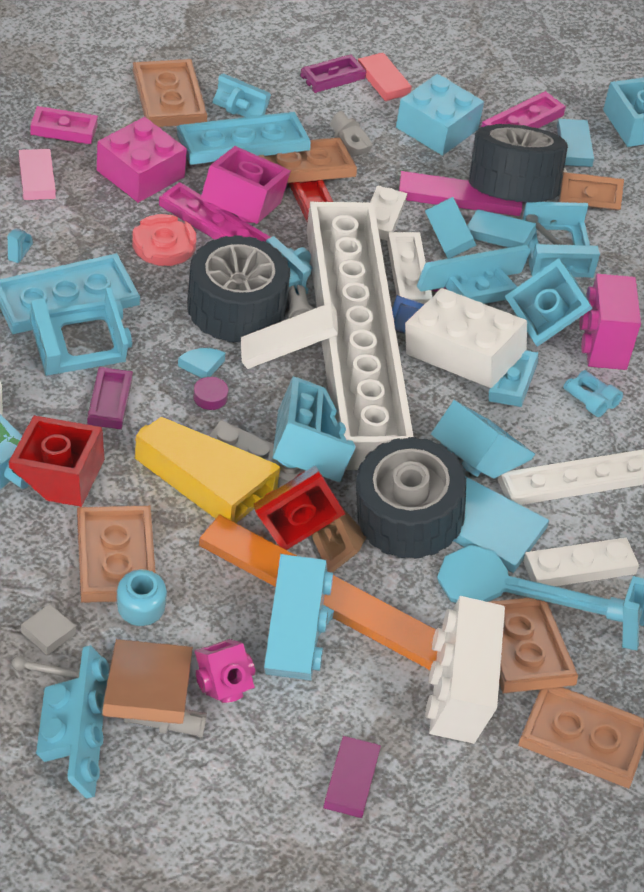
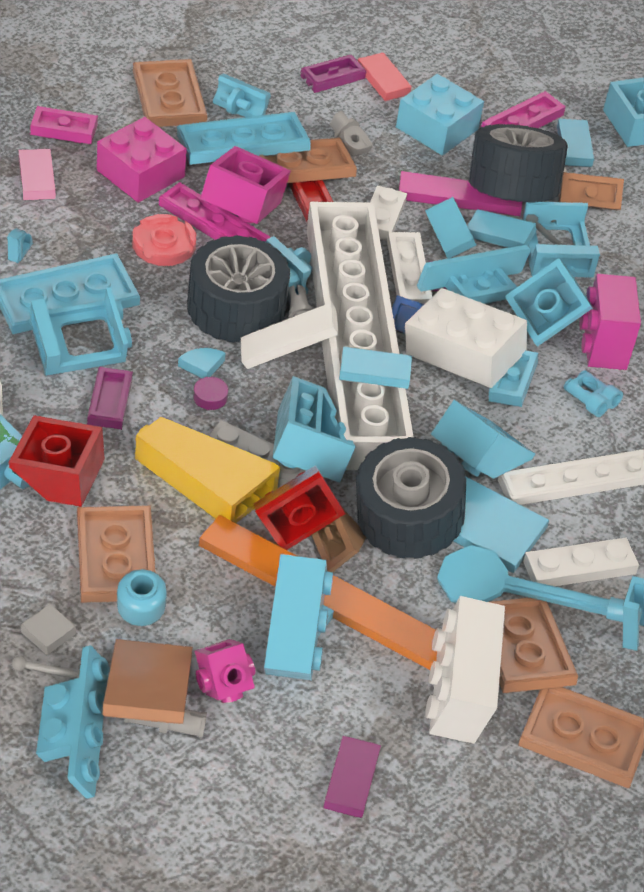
none -> medium azure tile [339,347,412,389]

